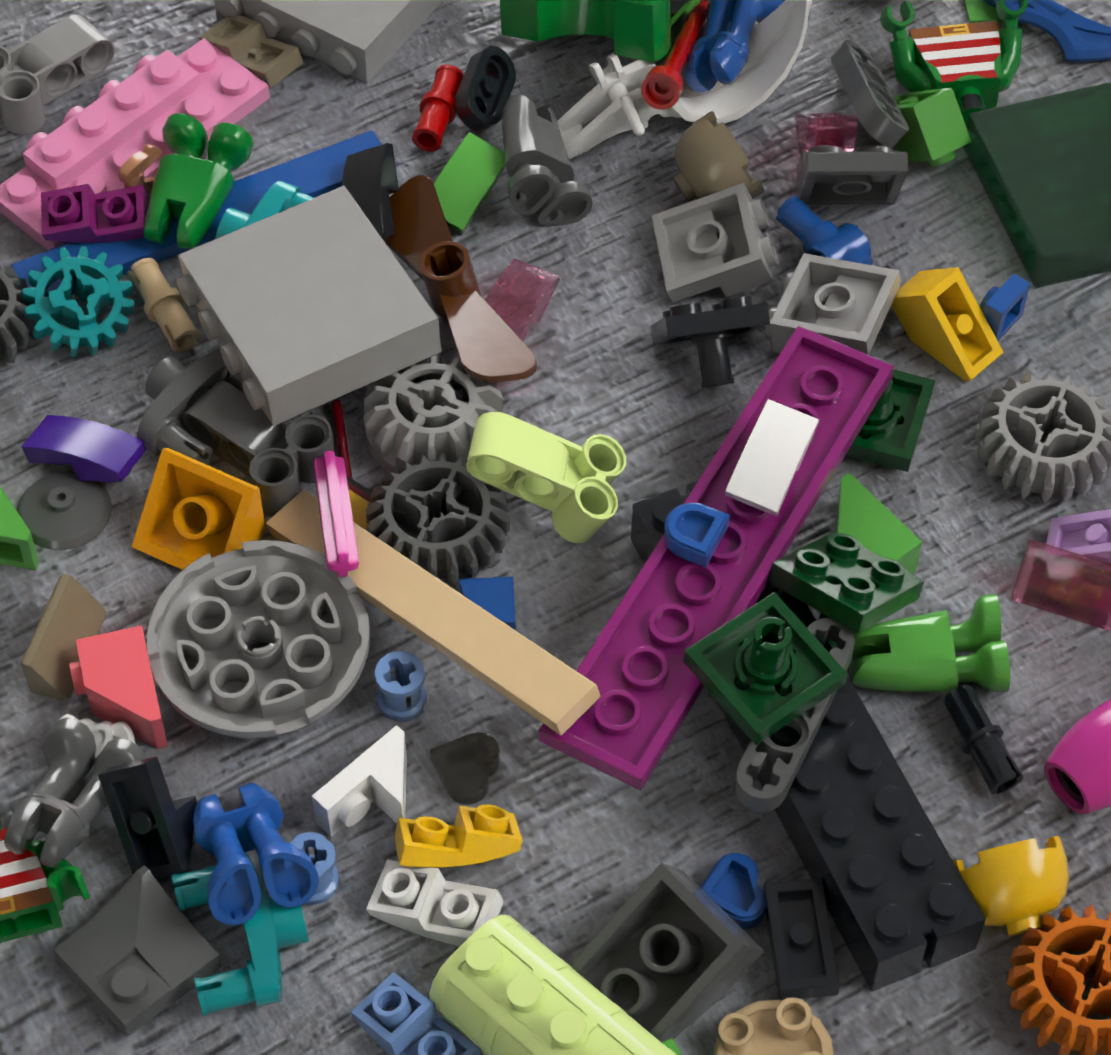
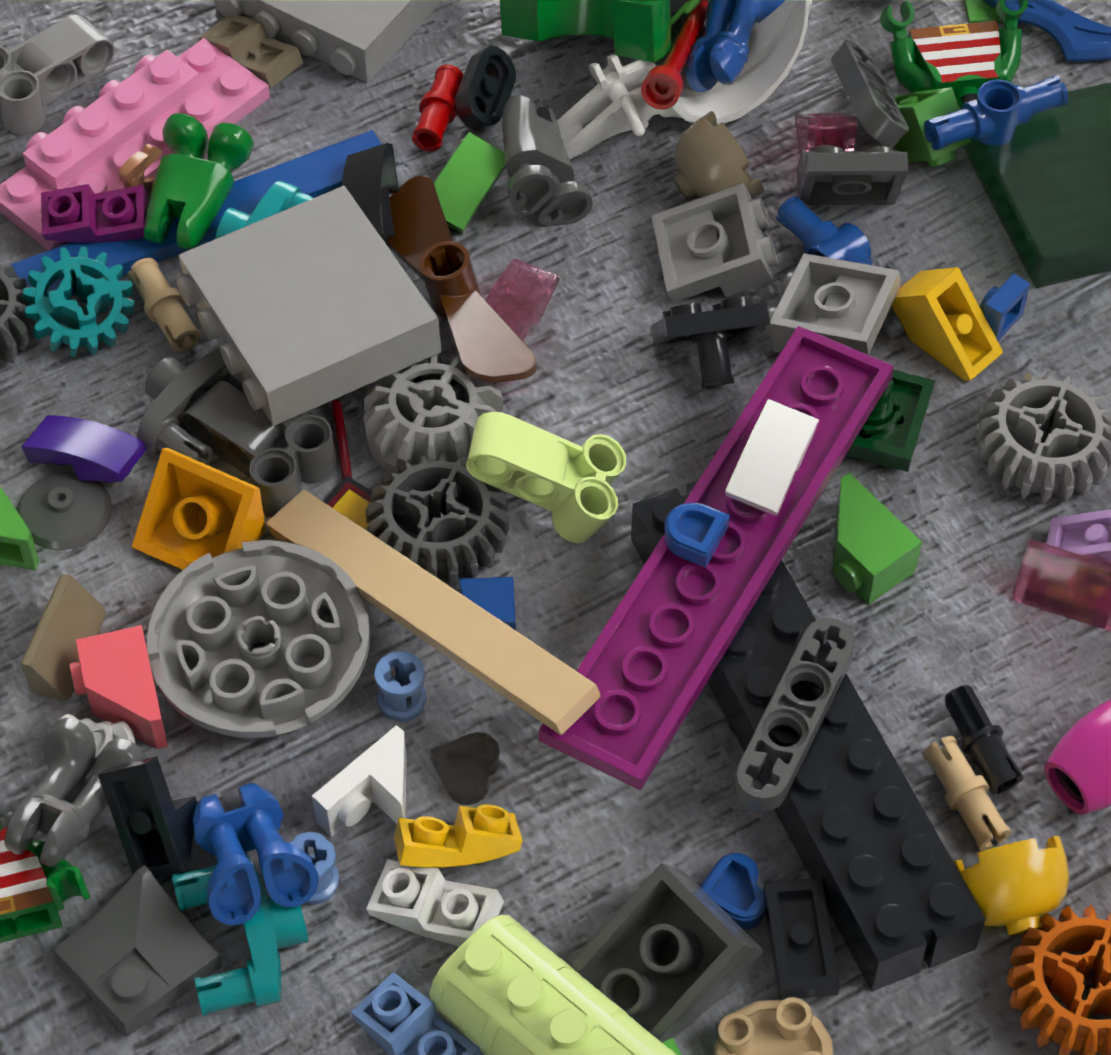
axle [313,450,359,577] -> none
dark green plate [683,592,848,745] -> none
dark green plate [768,531,924,646] -> none
bright green piece [850,594,1010,693] -> none
none -> tan pin [922,736,1012,851]
none -> blue pin [924,75,1068,151]

